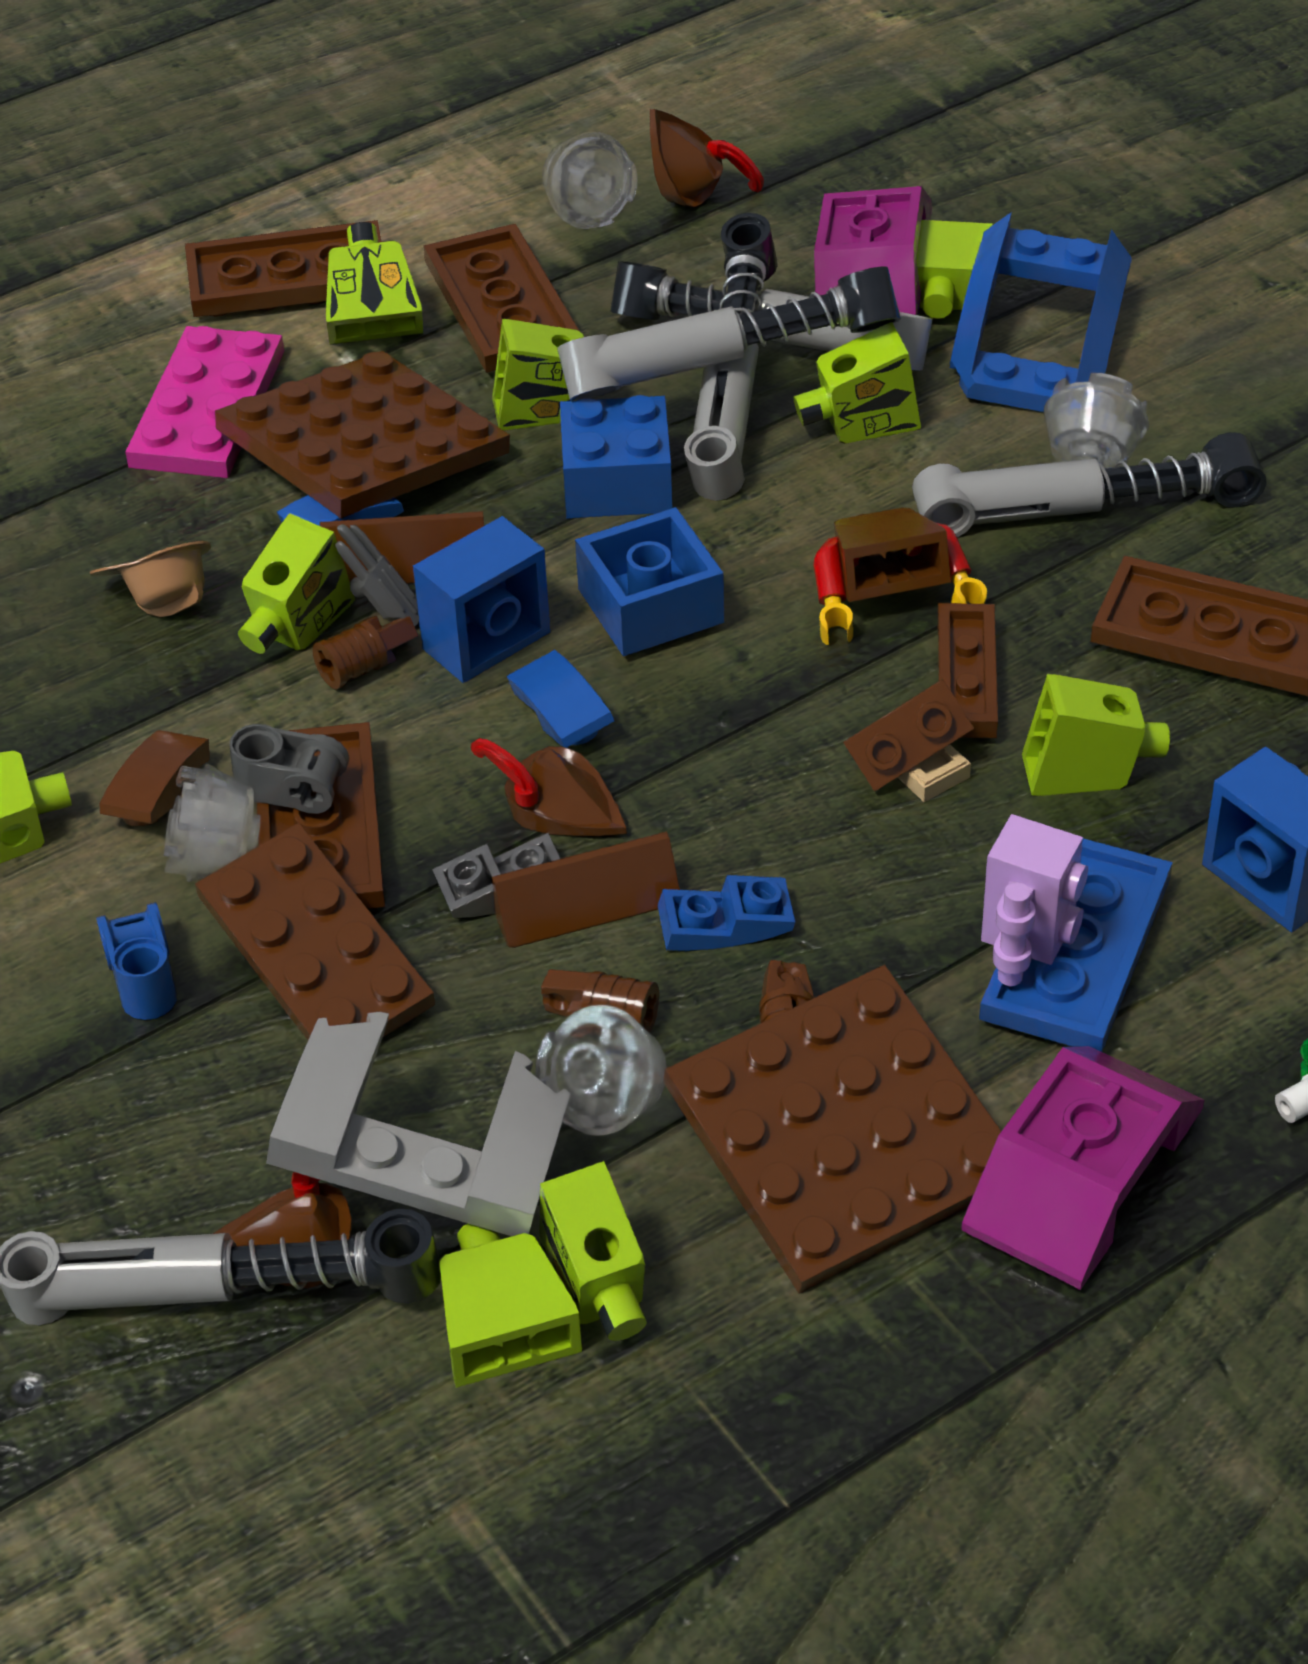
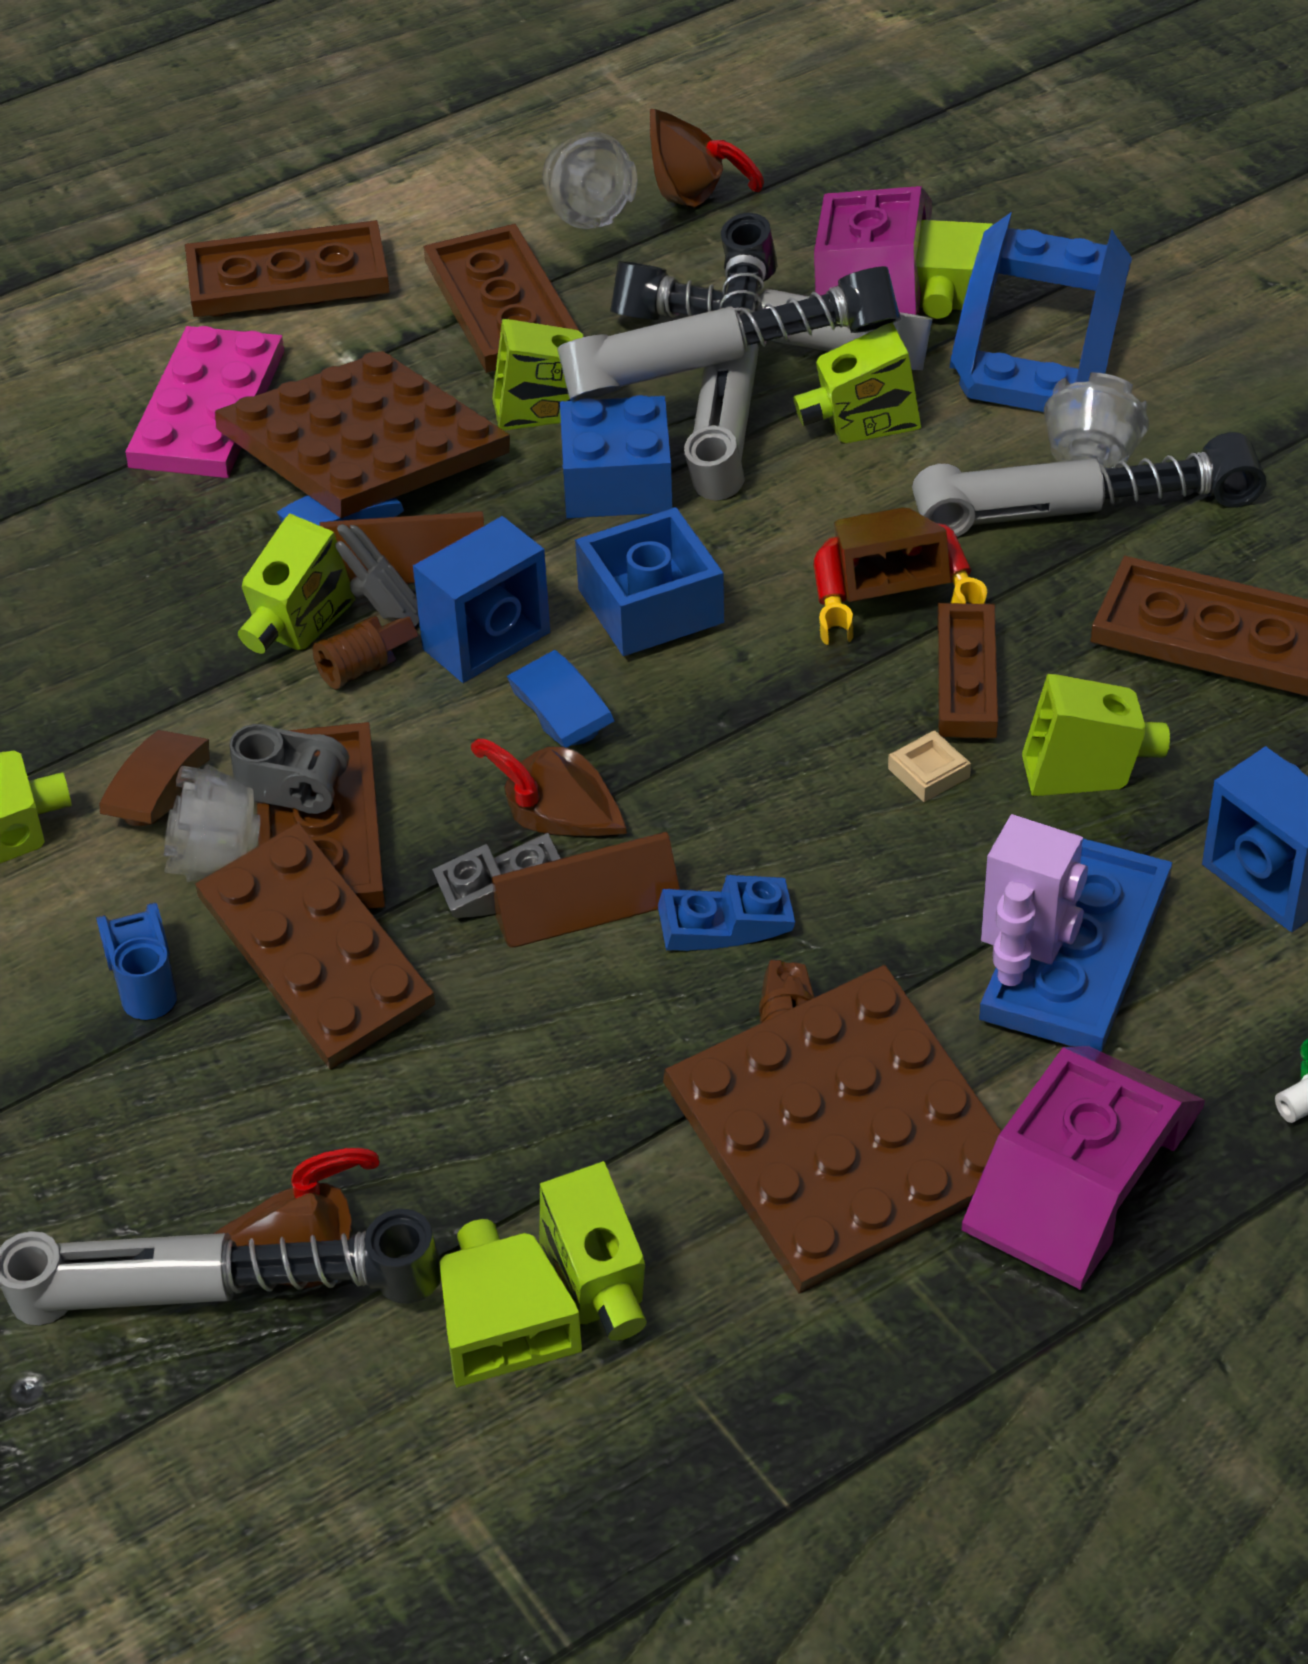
medium nougat piece [90,541,211,617] -> none
light grey wedge [266,1012,571,1236] -> none
lime torso [326,222,423,344] -> none
clear cone [535,1005,666,1135] -> none
reddish brown hinge [541,969,659,1038] -> none
reddish brown hinge [843,678,974,792] -> none

